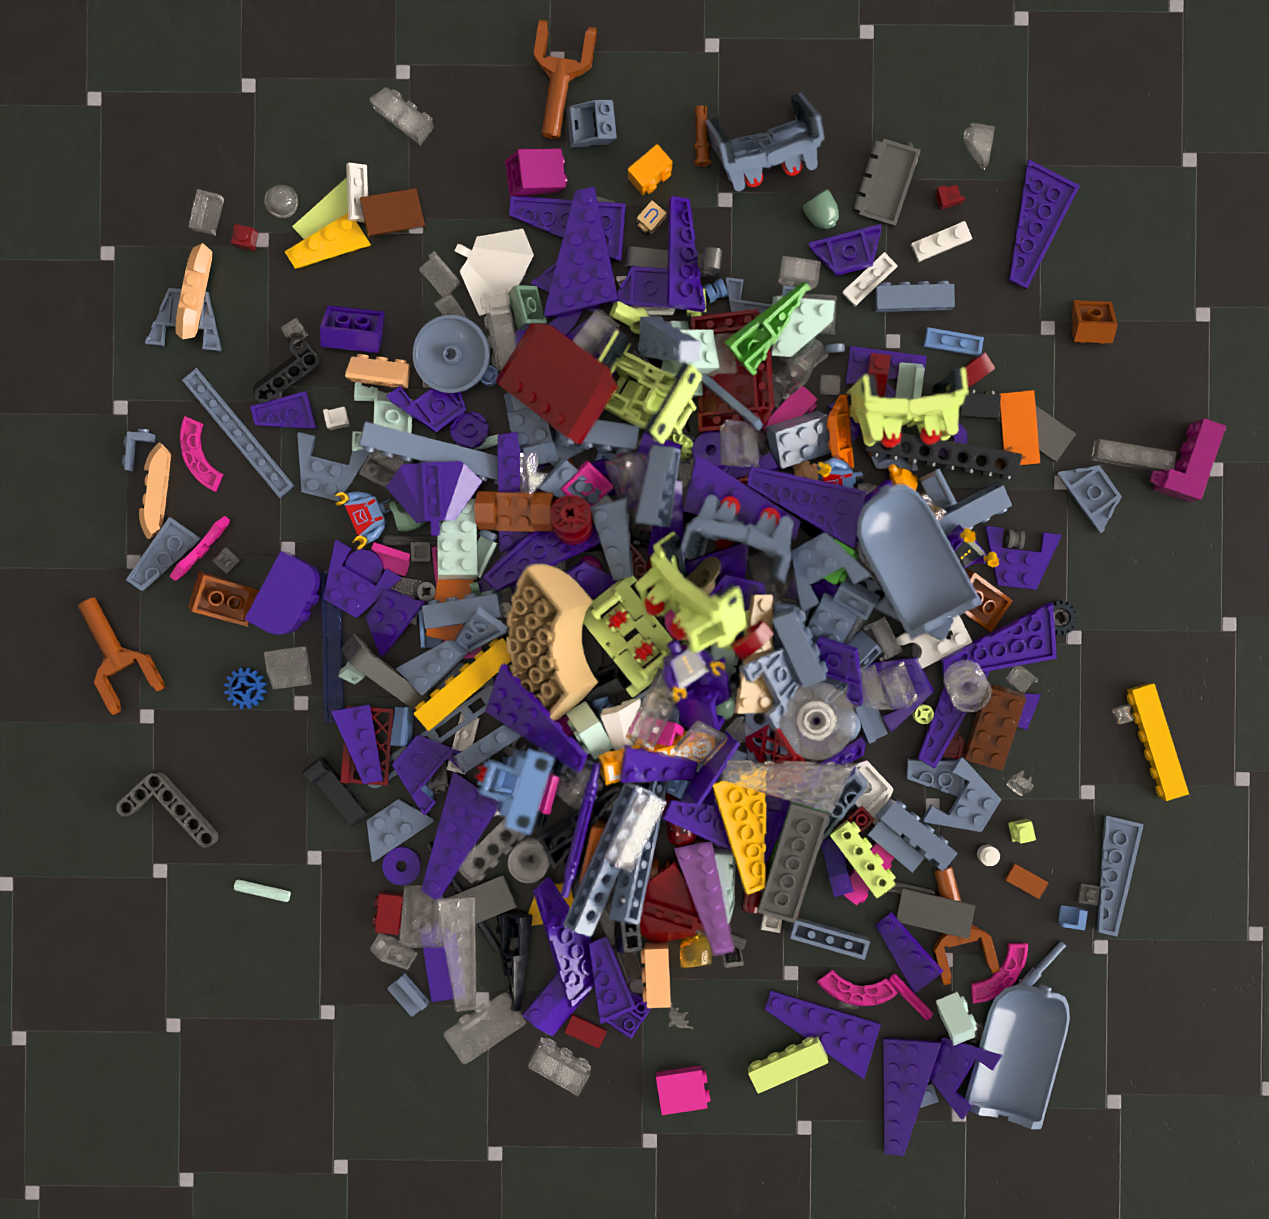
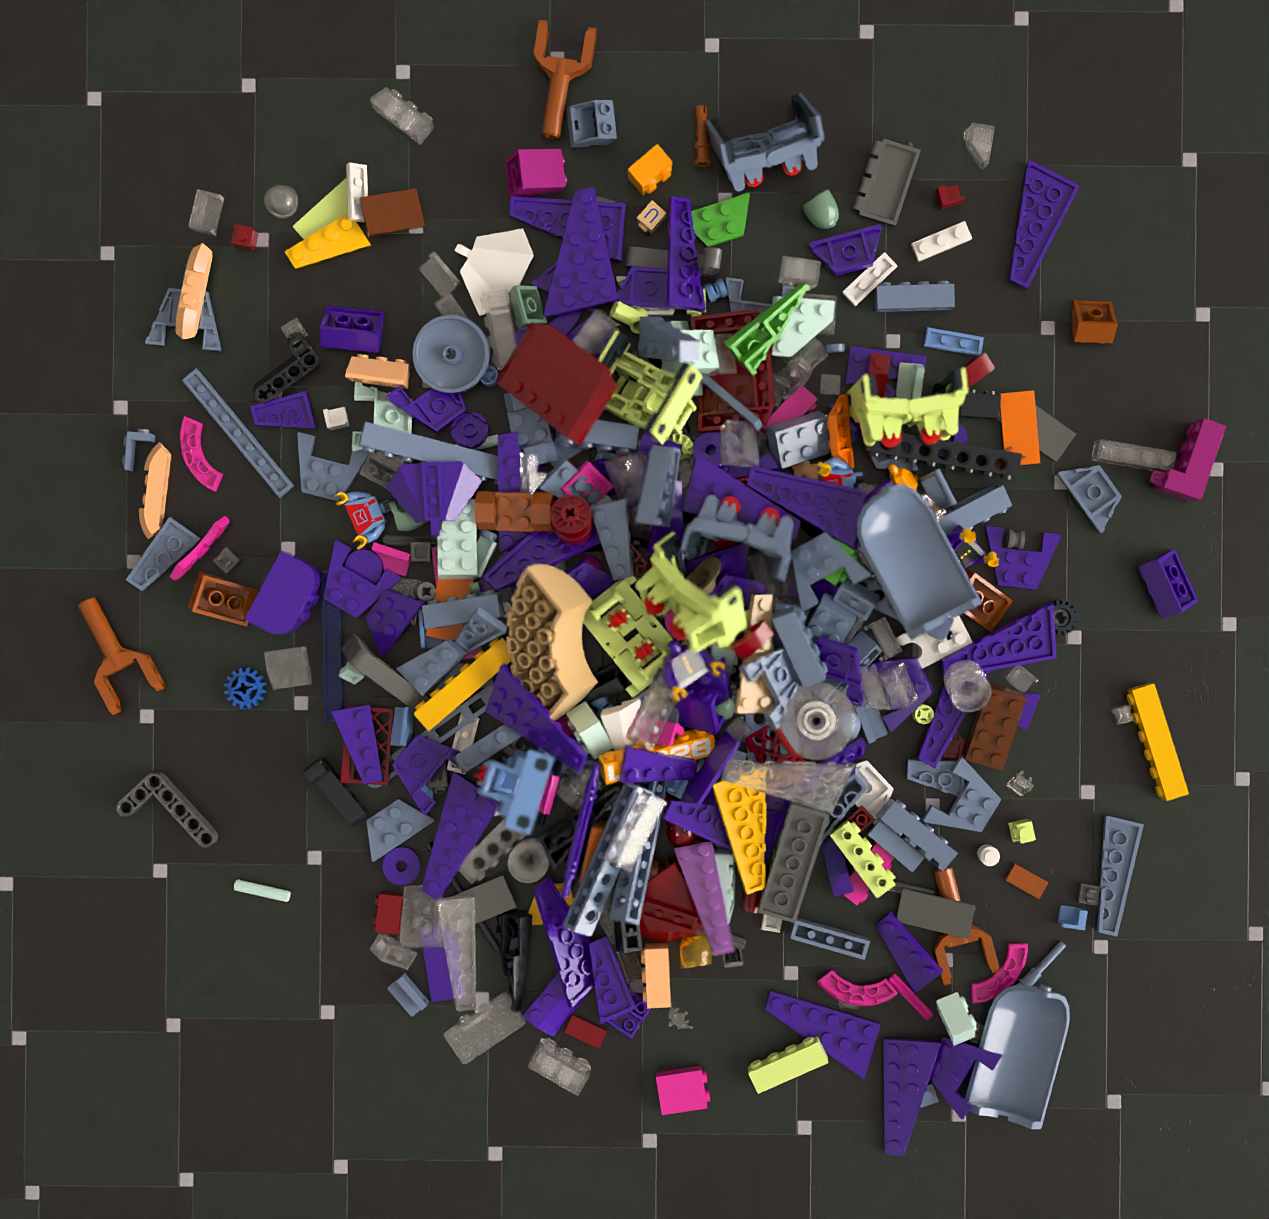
clear tile [674,721,728,766] -> none
none -> bright green wing [691,193,750,247]
none -> dark purple slope [1138,549,1198,619]

